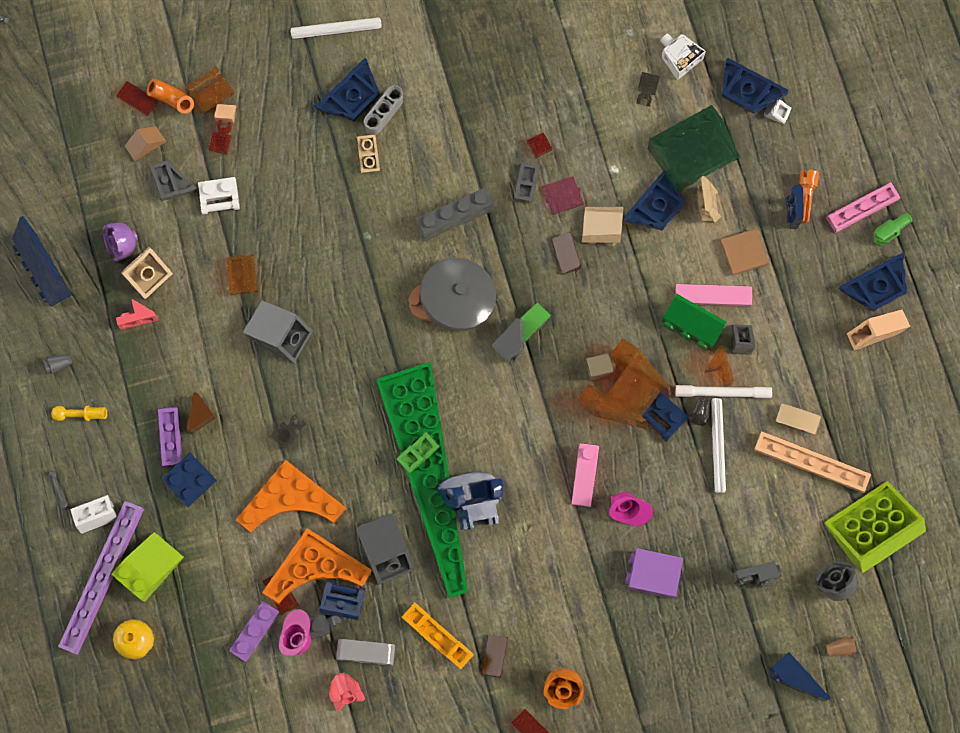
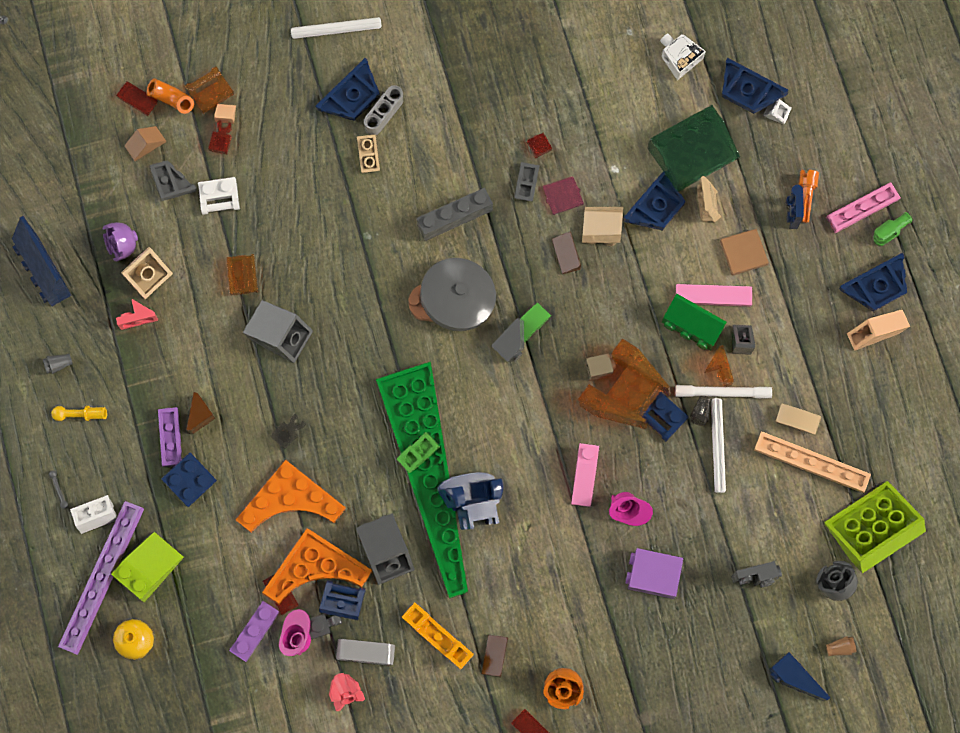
clear smoke plate [636,72,660,107] -> none

